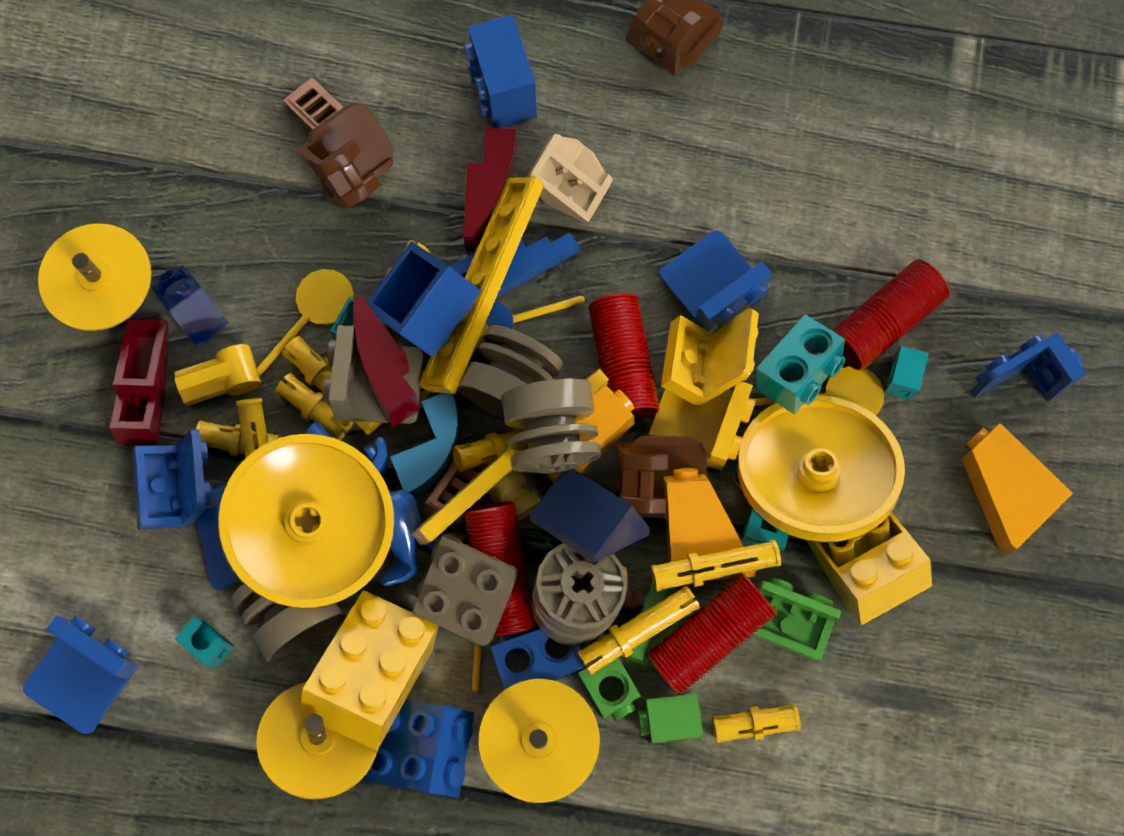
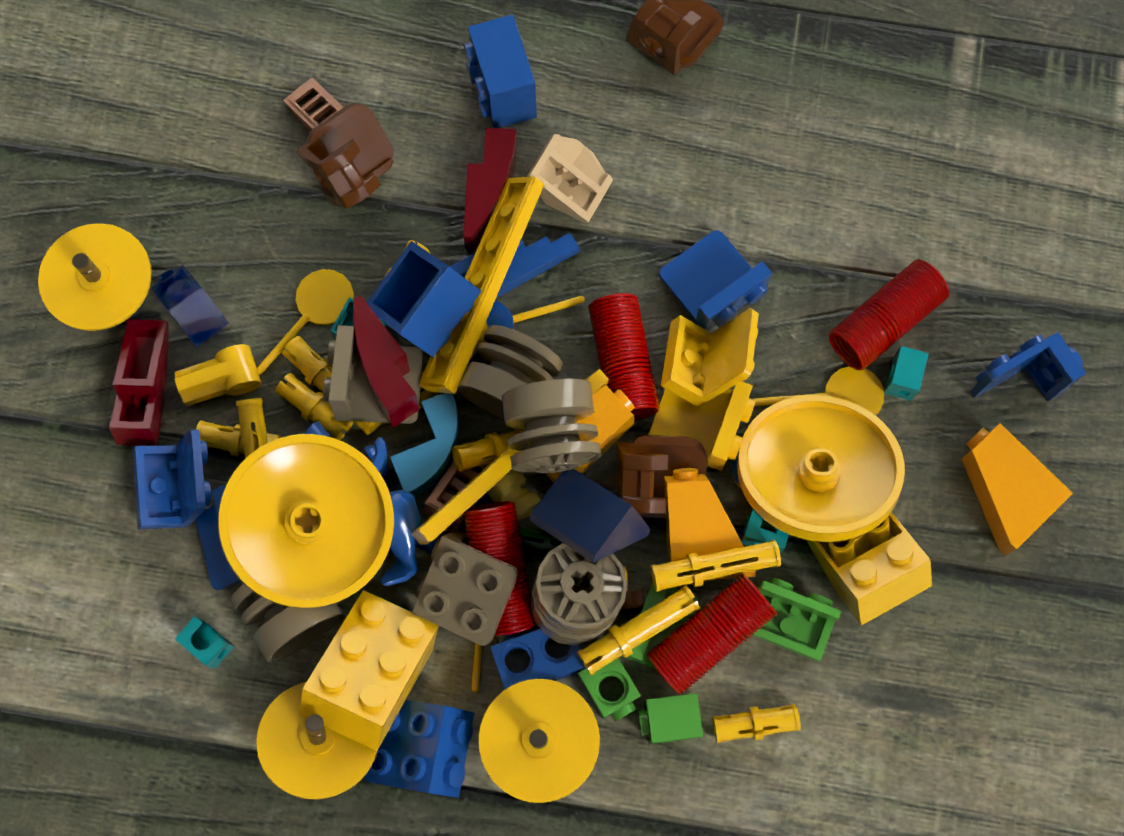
blue bracket [23,615,139,734] -> none
teal brick [756,314,846,415] -> none

